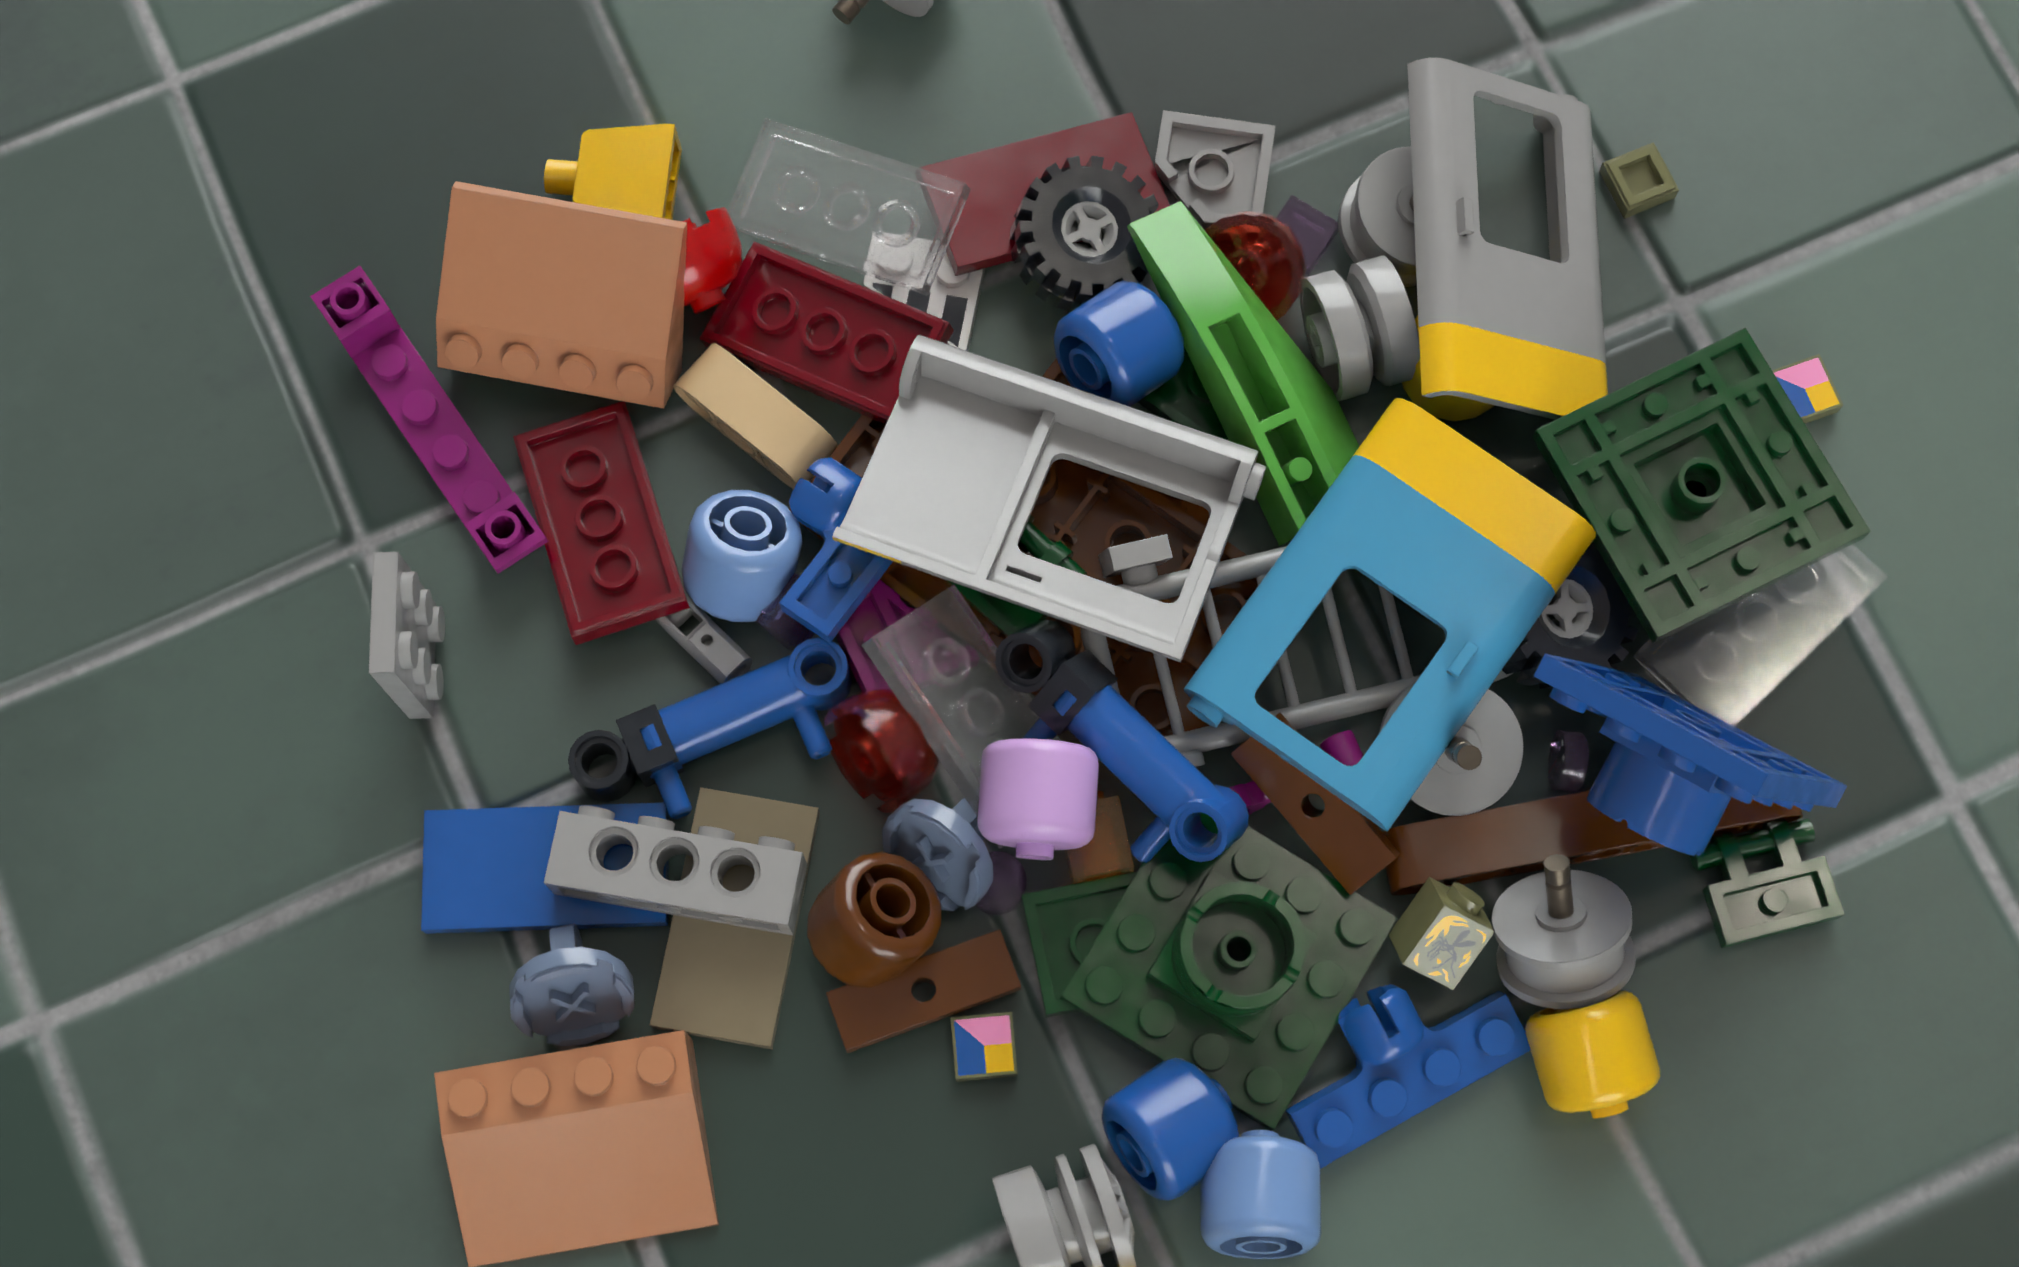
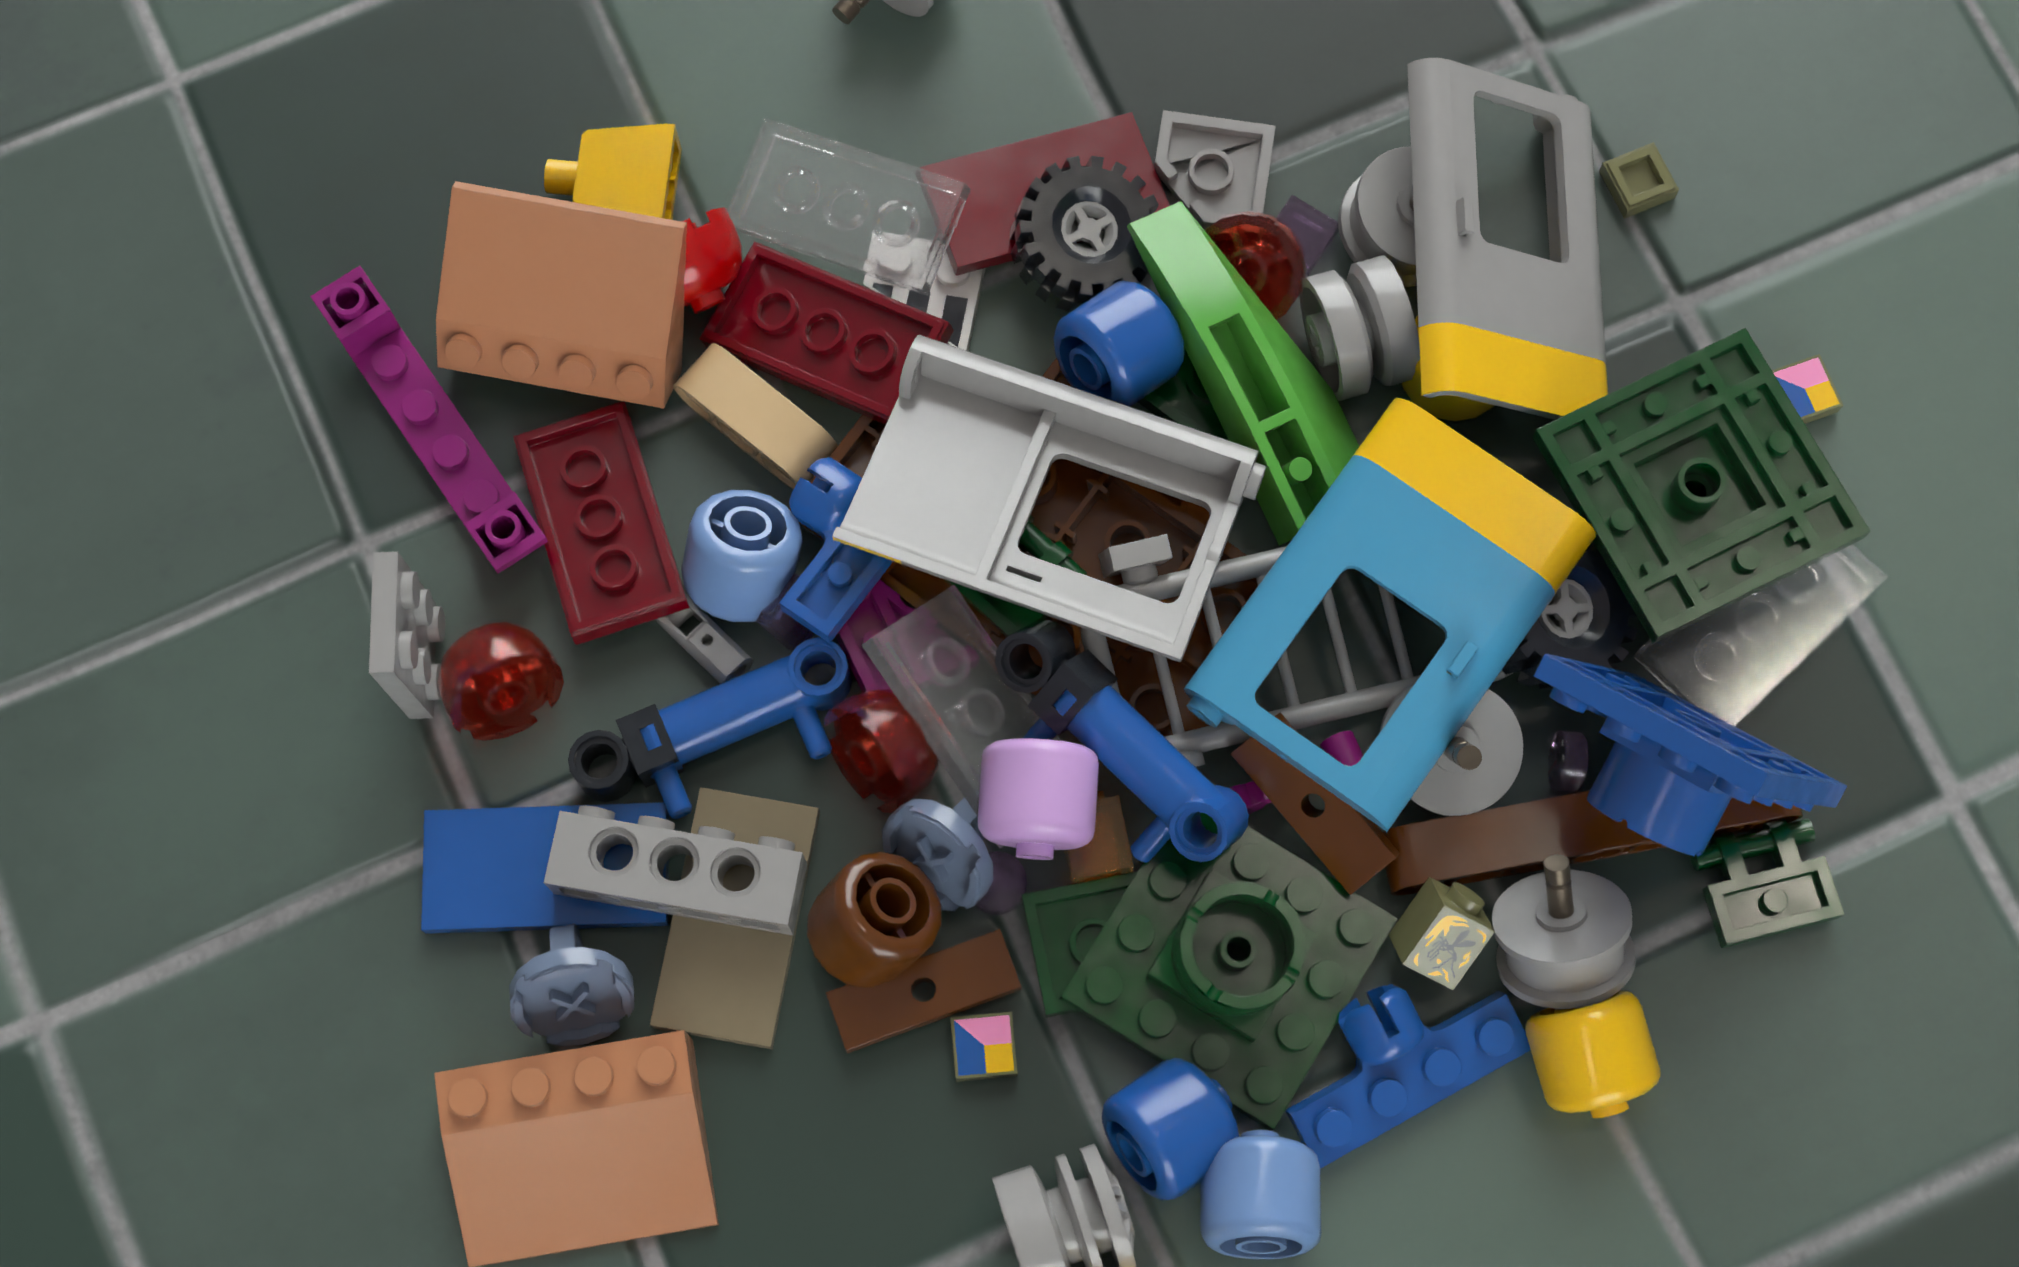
none -> clear red cylinder [437,622,564,741]

